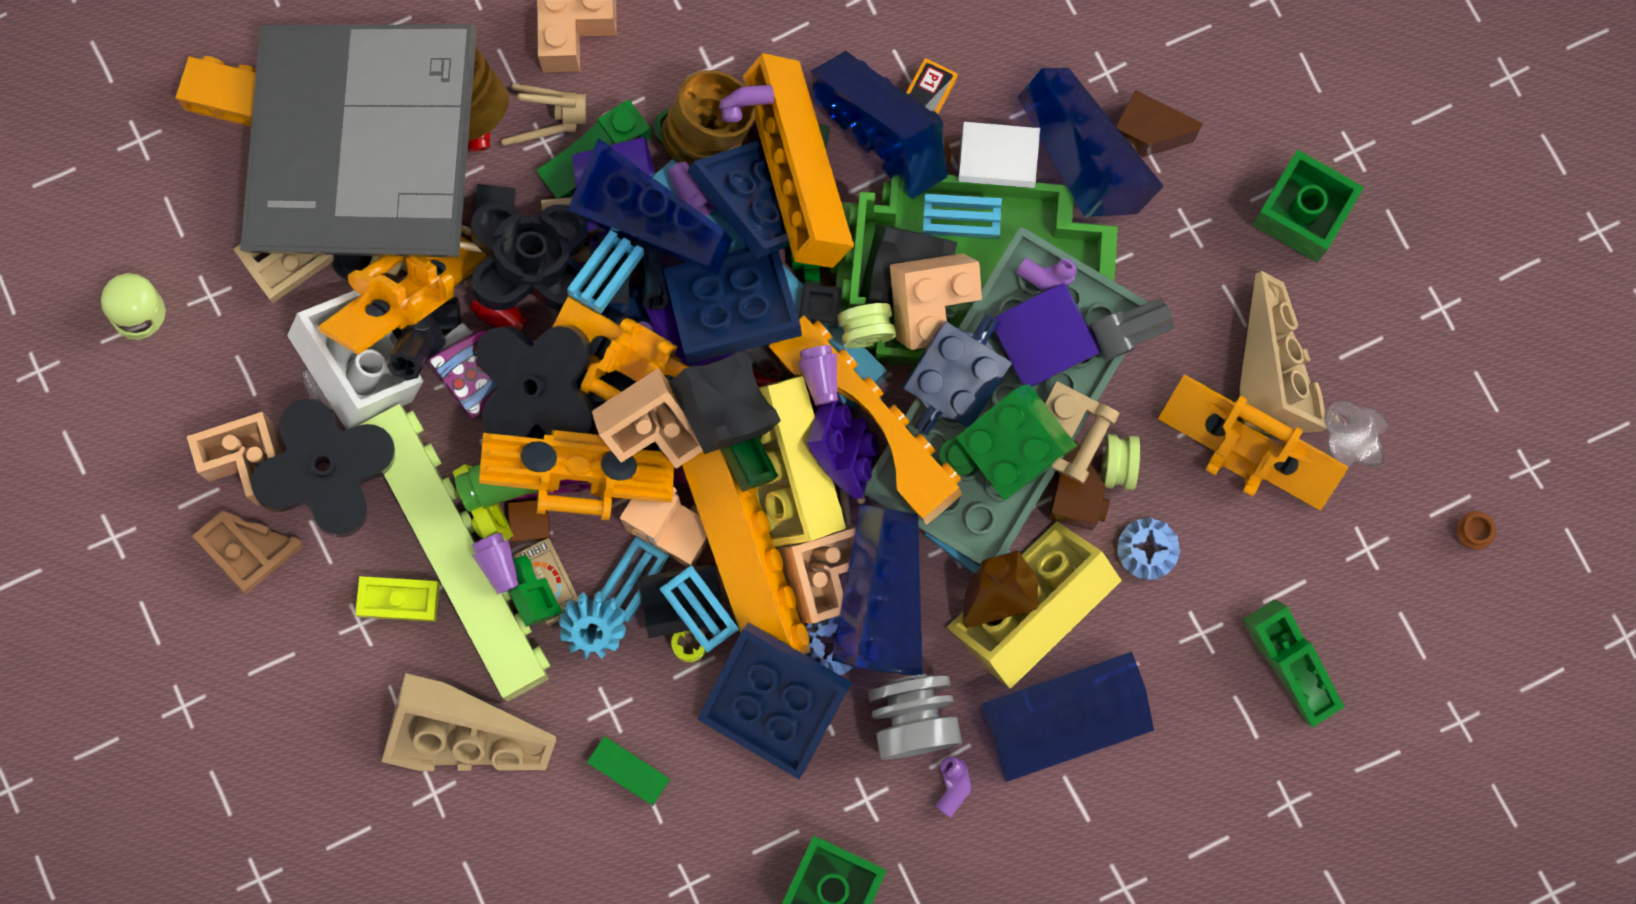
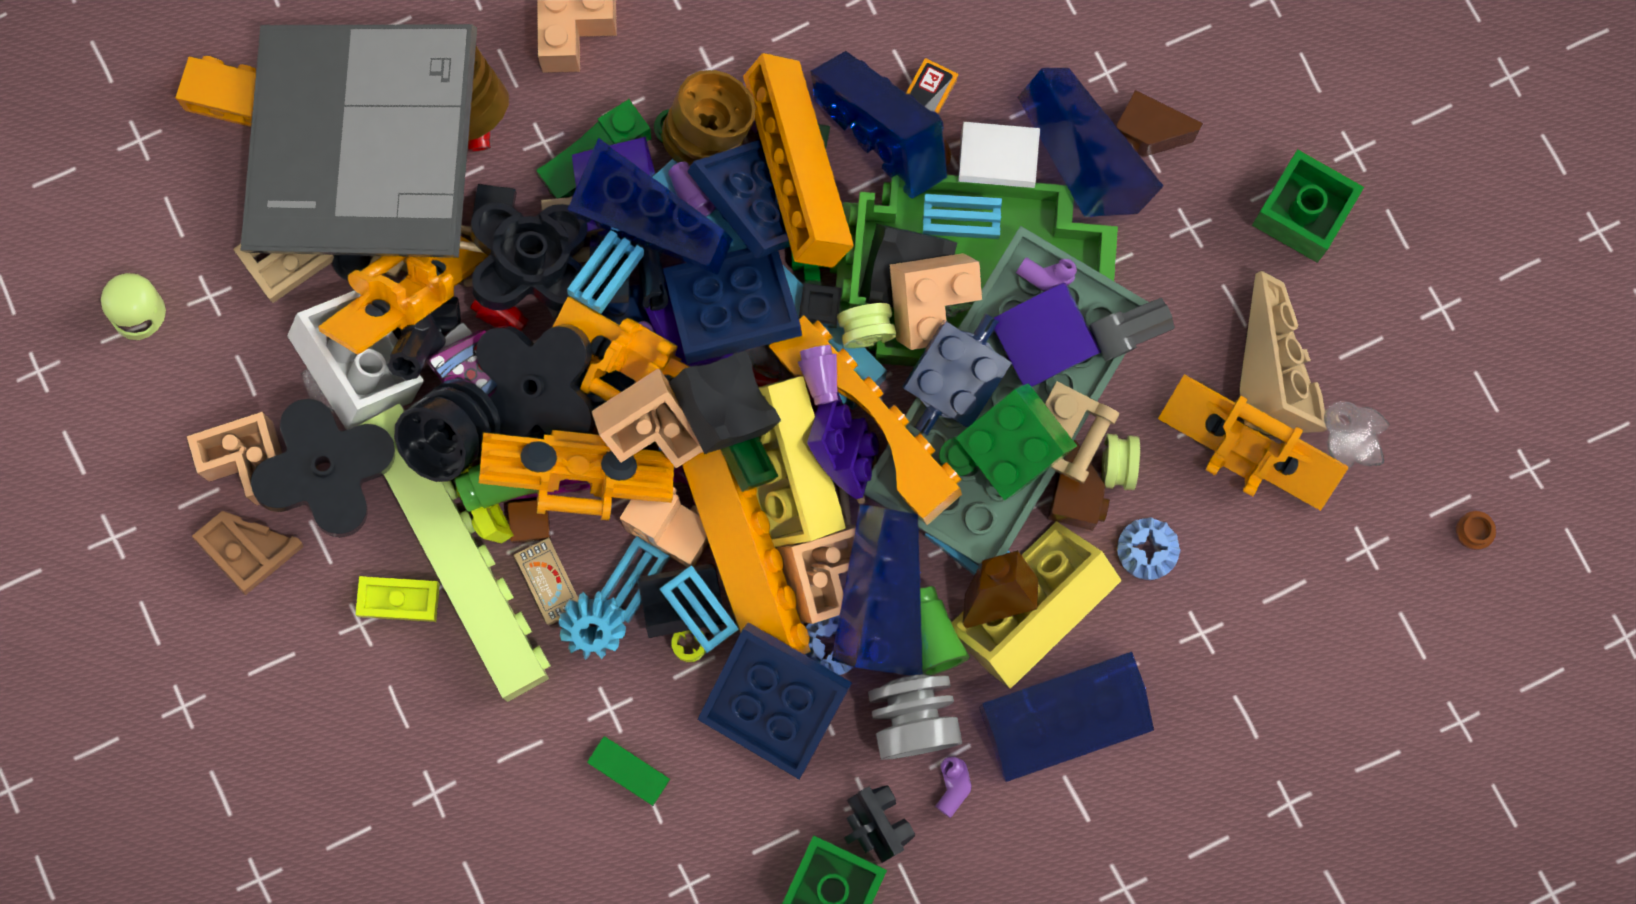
tan wedge [382,673,556,771] -> none
medium lavender cone [472,533,519,595] -> none
tan plant [501,83,586,146] -> none
green plate [509,555,562,627] -> none
medium lavender arm [718,85,774,123] -> none
green slope [1242,599,1345,728] -> none
none -> black wheel [394,379,501,482]
none -> black hips [844,785,915,863]
none -> bright green plant [899,586,970,676]

